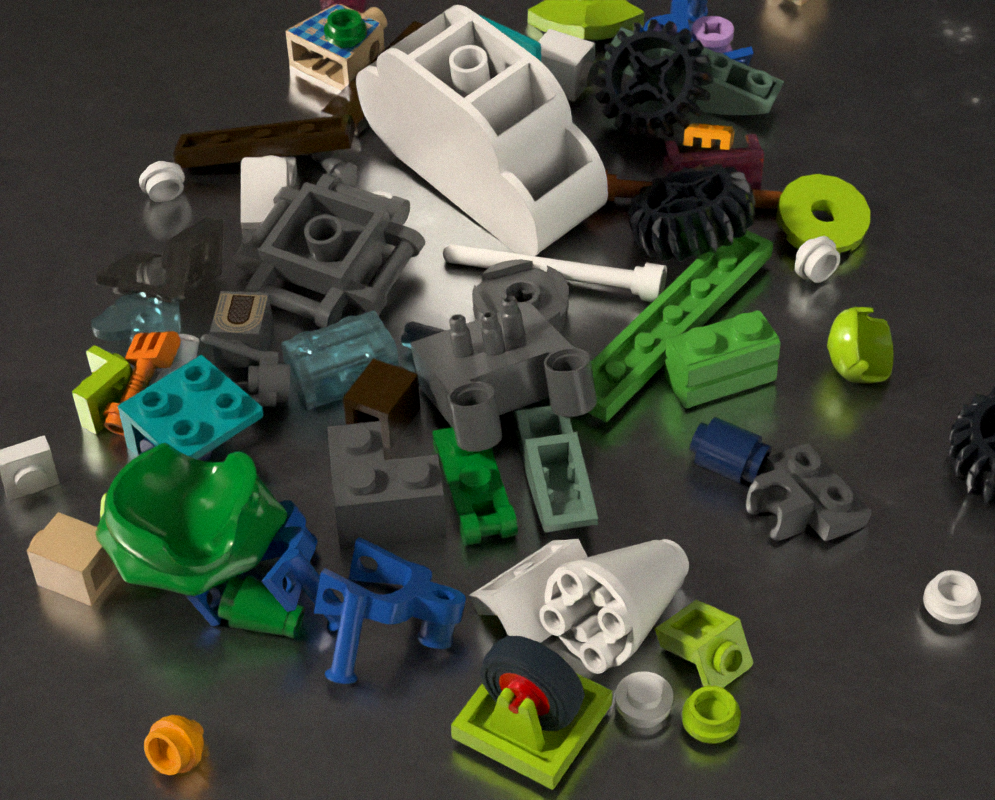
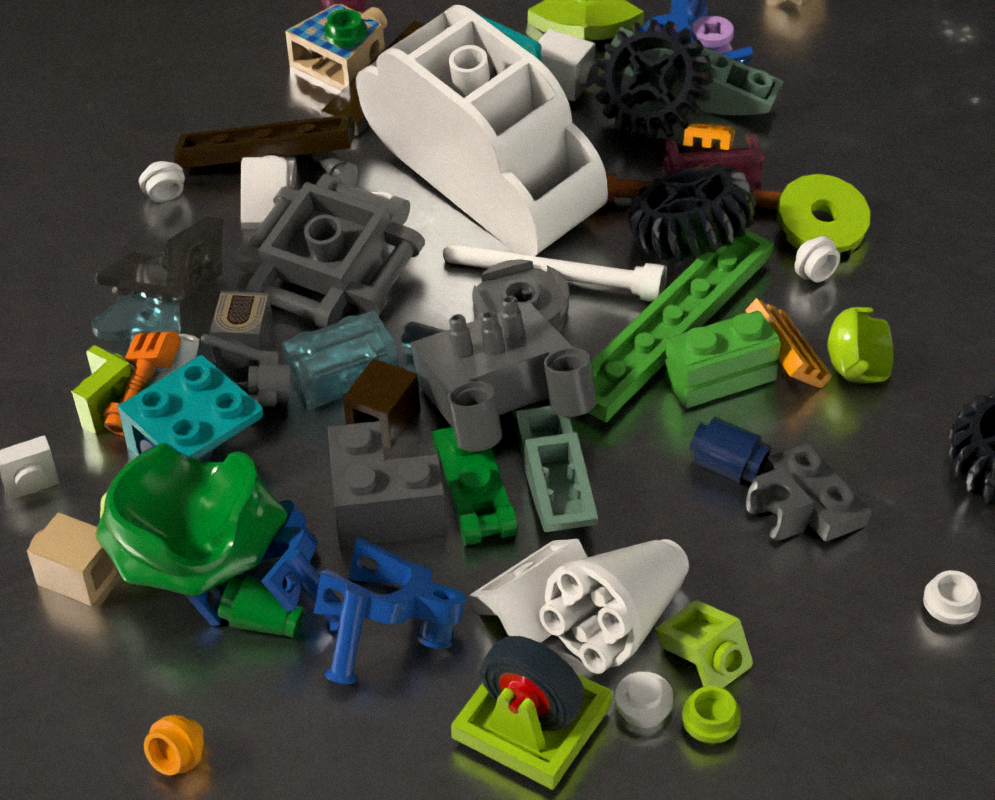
none -> light orange tile [745,298,833,388]

